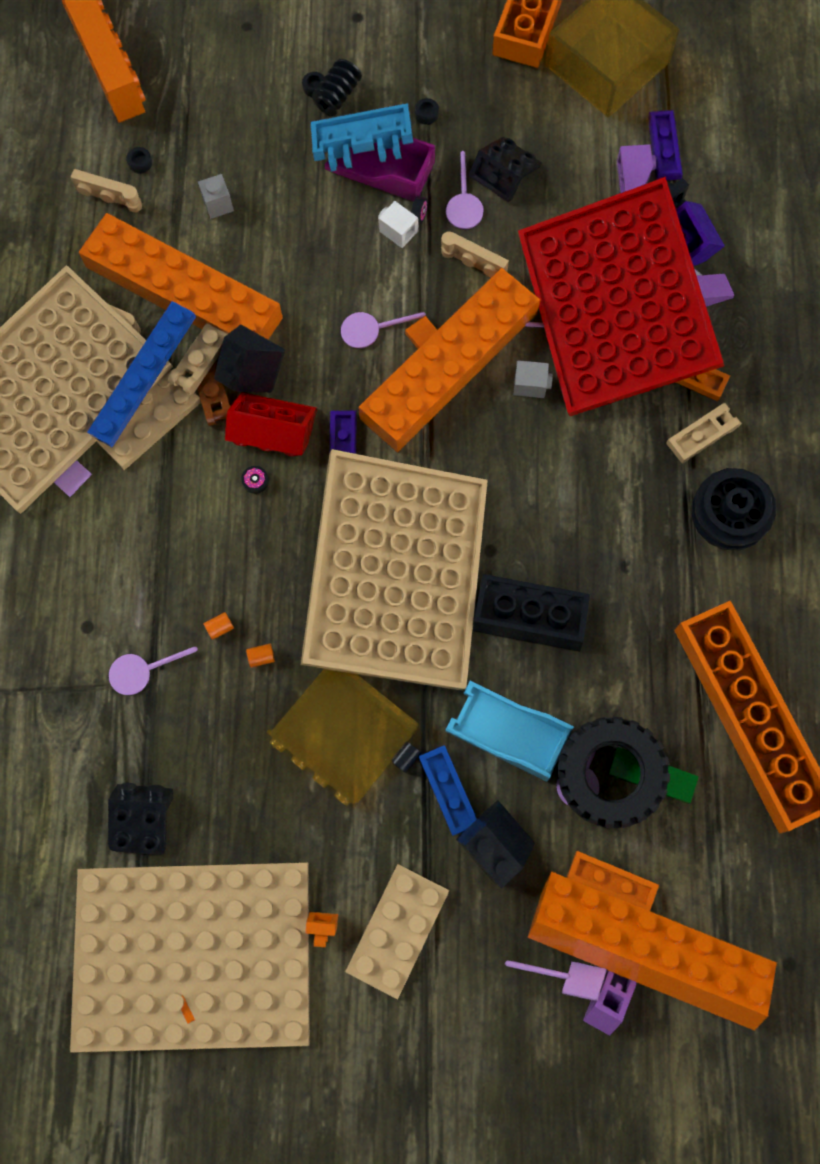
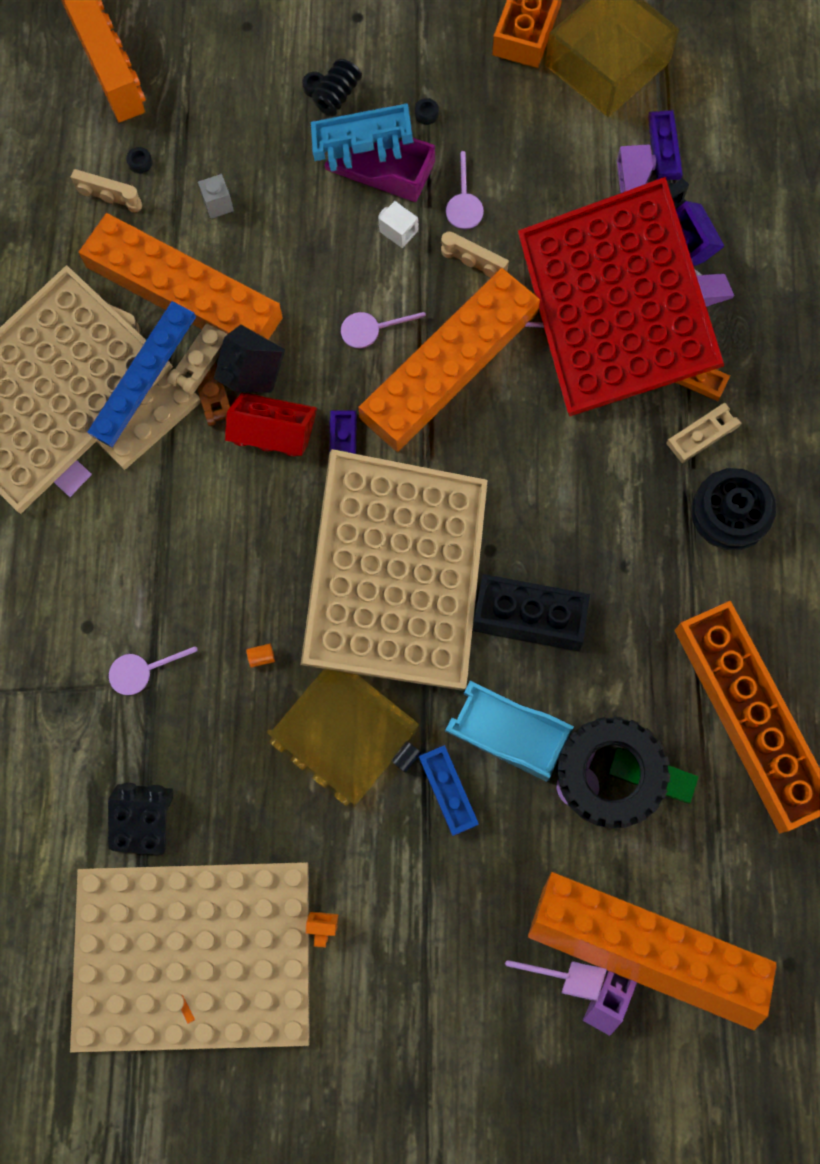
orange hinge [203,612,234,640] -> none
tile [241,466,269,494] -> none
tan plate [345,864,449,999] -> none
orange tile [405,316,437,349] -> none
black tile [411,196,428,223] -> none
black slope [456,800,535,889] -> none
black bracket [469,137,542,202] -> none
light grey brick [513,361,553,398] -> none
orange plate [566,851,659,911] -> none

